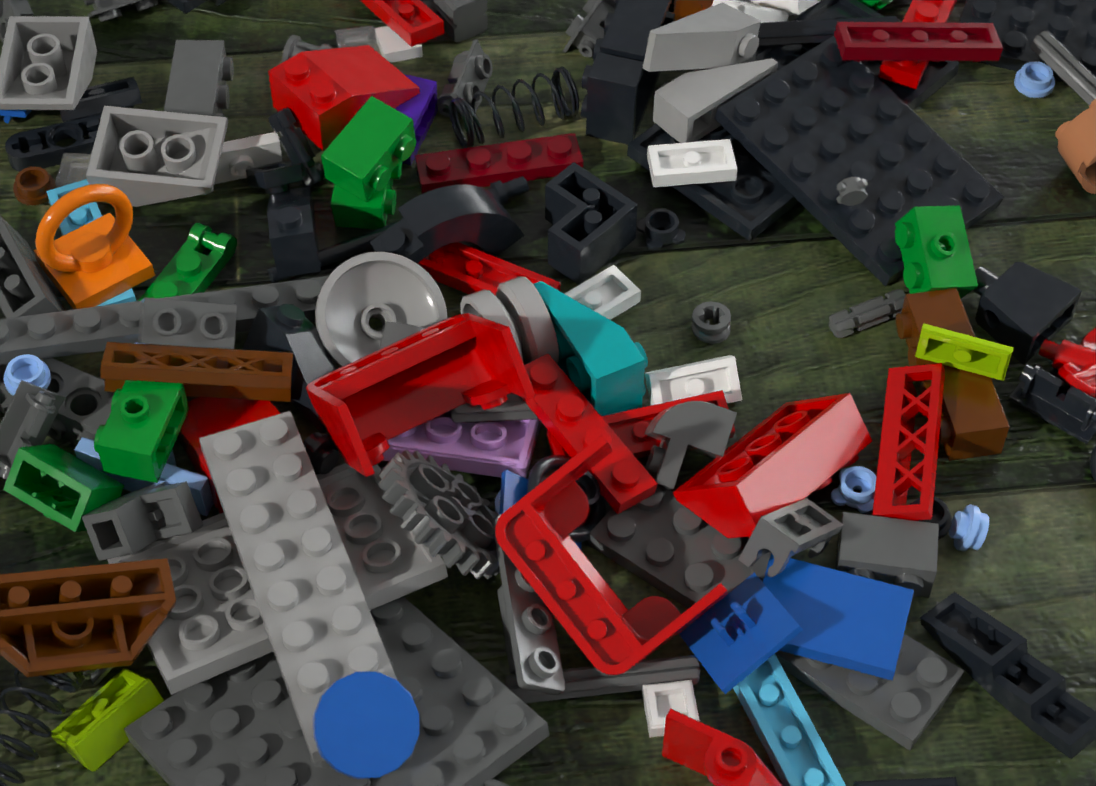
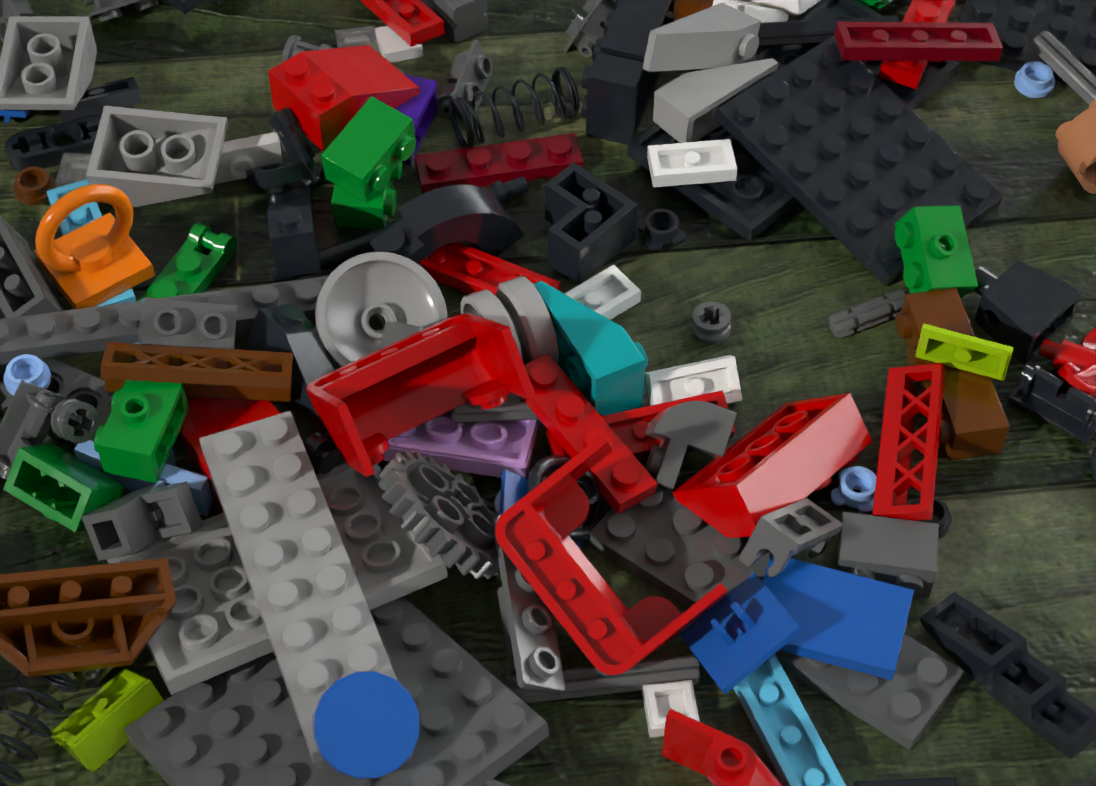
dark grey brick [164,40,234,117] -> none
dark grey piece [837,177,868,206] -> none
light blue plate [949,504,989,551] -> none
none -> dark grey bush [51,398,100,443]

